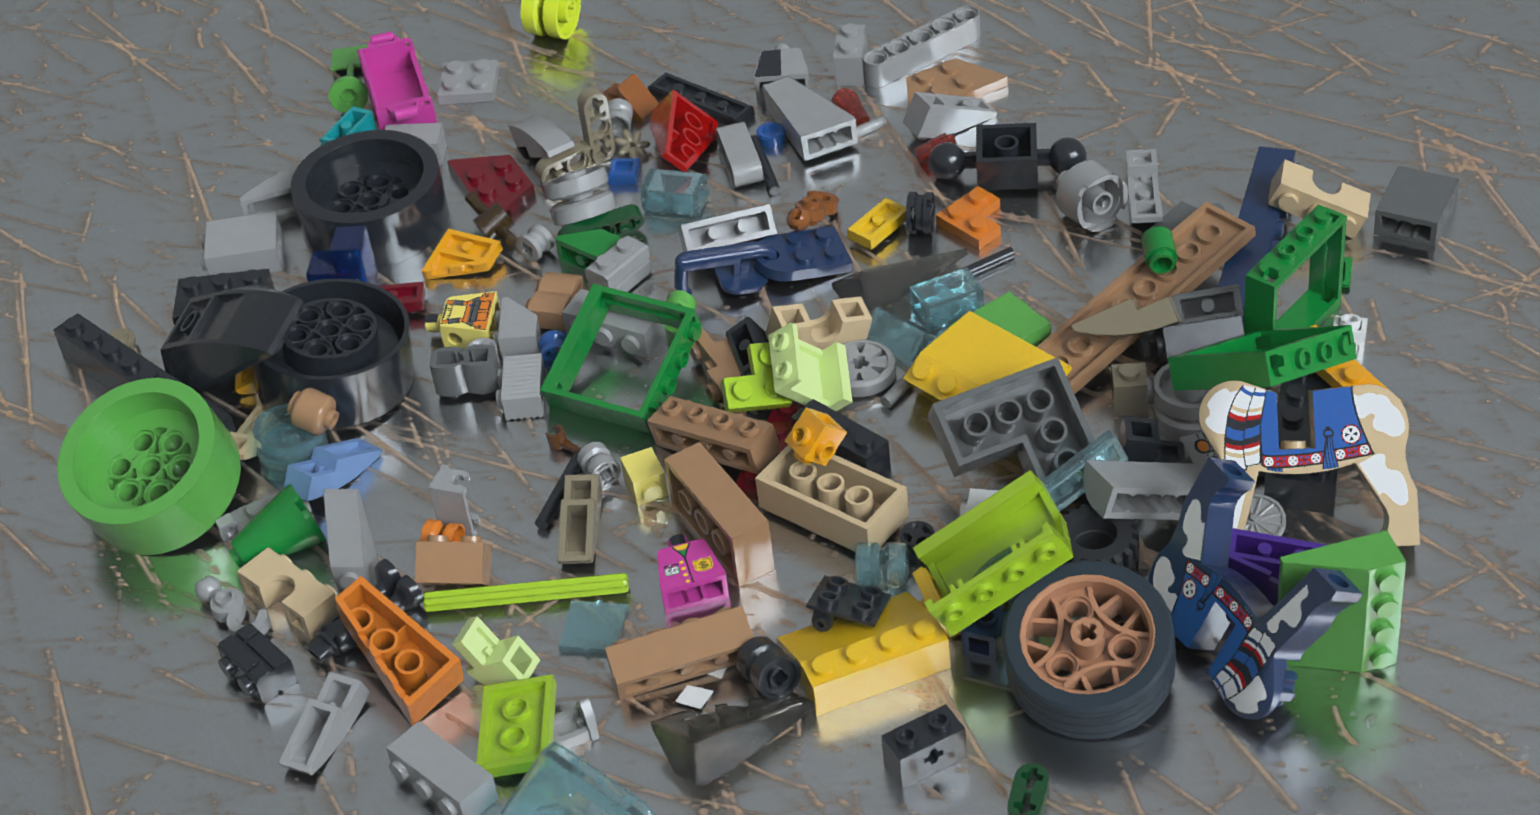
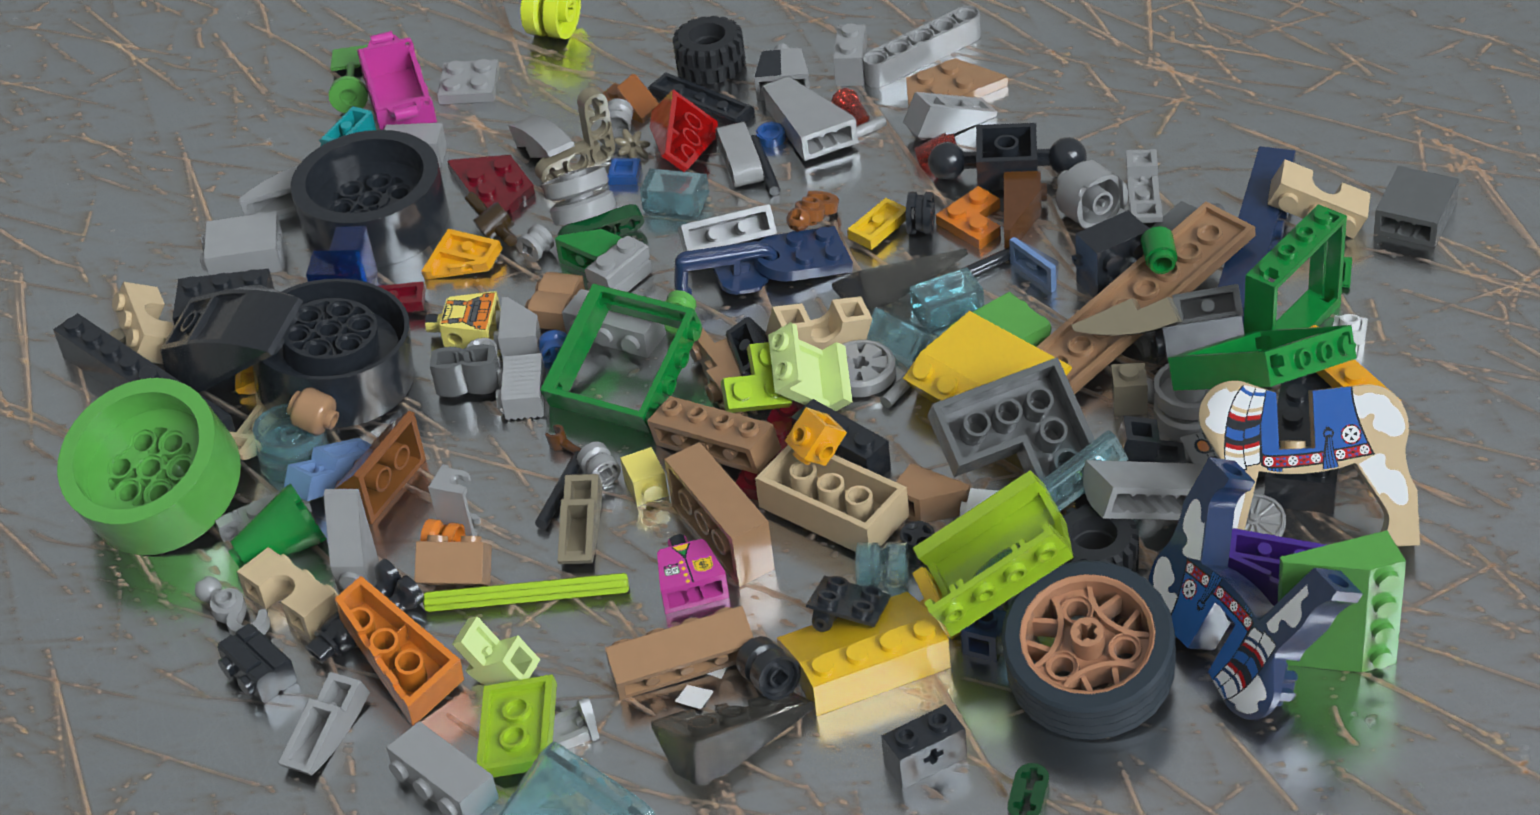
clear light blue piece [558,600,628,655] -> none
none -> tan arch [112,282,174,364]
none -> dark orange slope [334,411,426,525]
none -> black tyre [673,16,746,84]
none -> medium nougat slope [896,463,970,523]
none -> reddish brown slope [1004,171,1047,249]
none -> medium blue slope [1009,237,1059,293]
none -> black brick [1072,210,1149,298]

